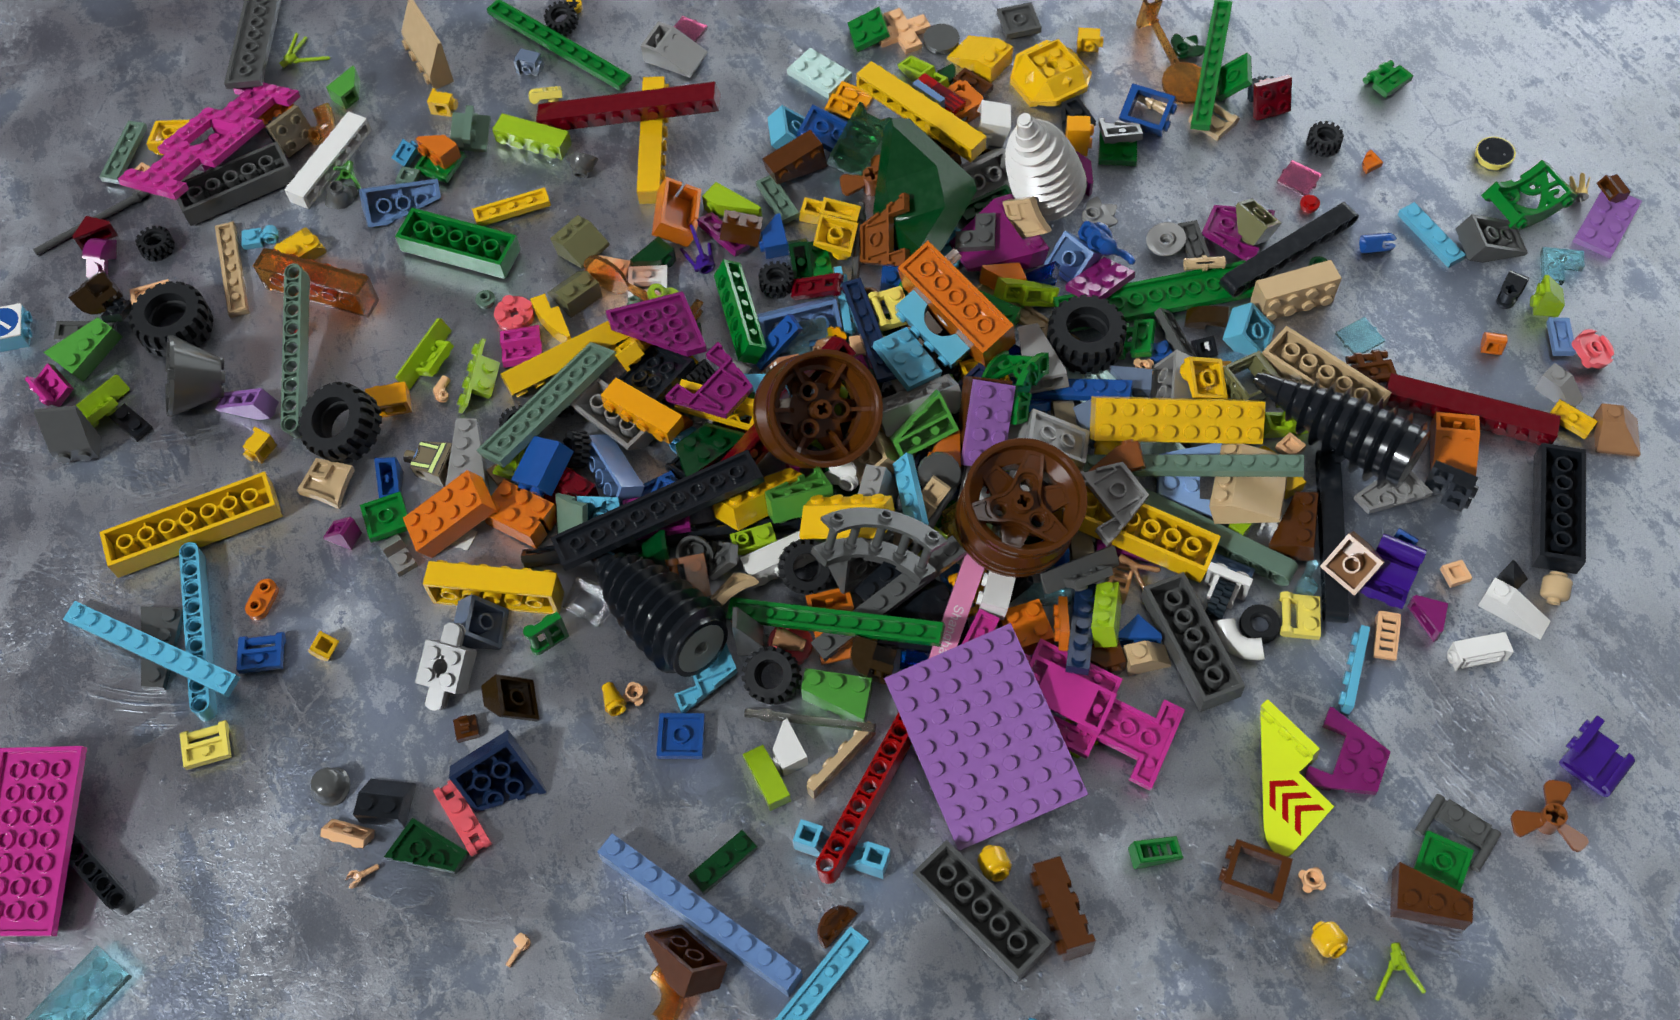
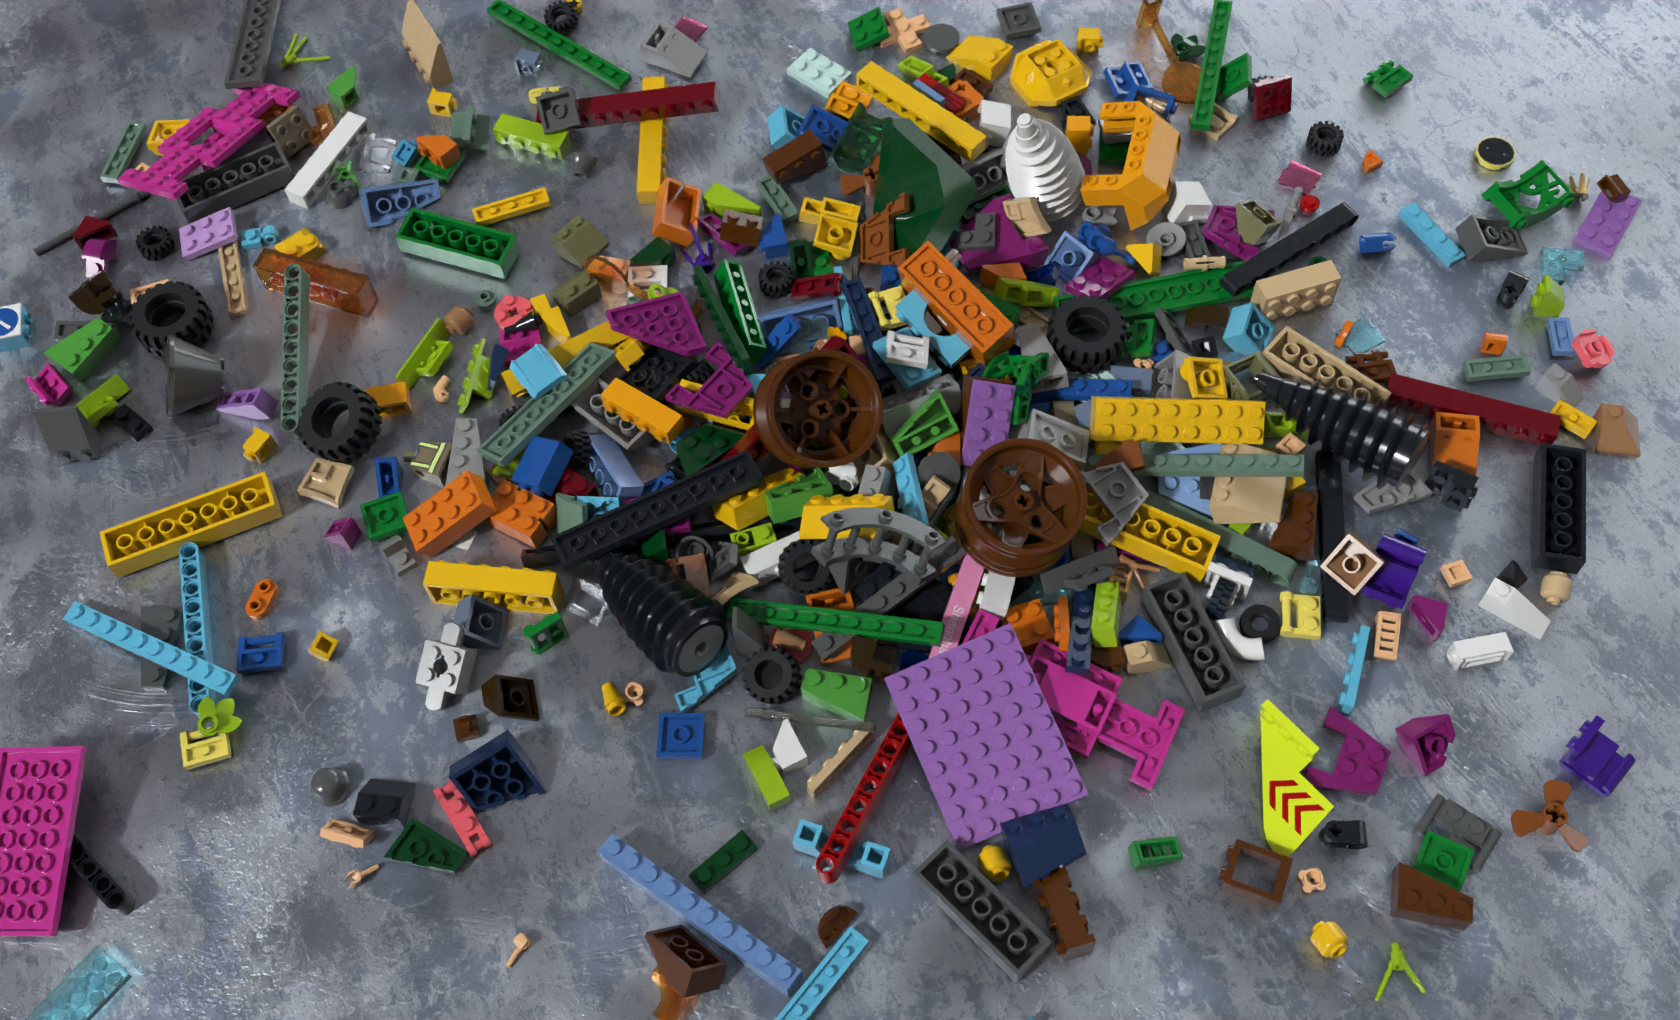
none -> lavender plate [179,207,238,261]
none -> lime plate [197,696,242,736]
none -> clear tile [358,132,397,174]
none -> medium nougat head [444,305,474,335]
none -> dark blue slope [488,344,510,391]
none -> black cone [504,311,542,335]
none -> medium azure slope [509,343,568,400]
none -> dark grey plate [536,86,582,135]
none -> dark green plate [691,265,752,376]
none -> white plate [885,330,929,369]
none -> dark blue wedge [1000,804,1086,890]
none -> light orange wedge [1080,101,1182,231]
none -> blue slope [1103,61,1153,99]
none -> yellow slope [1125,243,1162,277]
none -> white plate [1162,181,1212,225]
none -> light grey sword [1277,187,1303,242]
none -> black piece [1319,820,1369,850]
none -> orange tile [1334,320,1354,348]
none -> magenta slope [1395,714,1456,776]
none -> sand green plate [1462,354,1531,382]

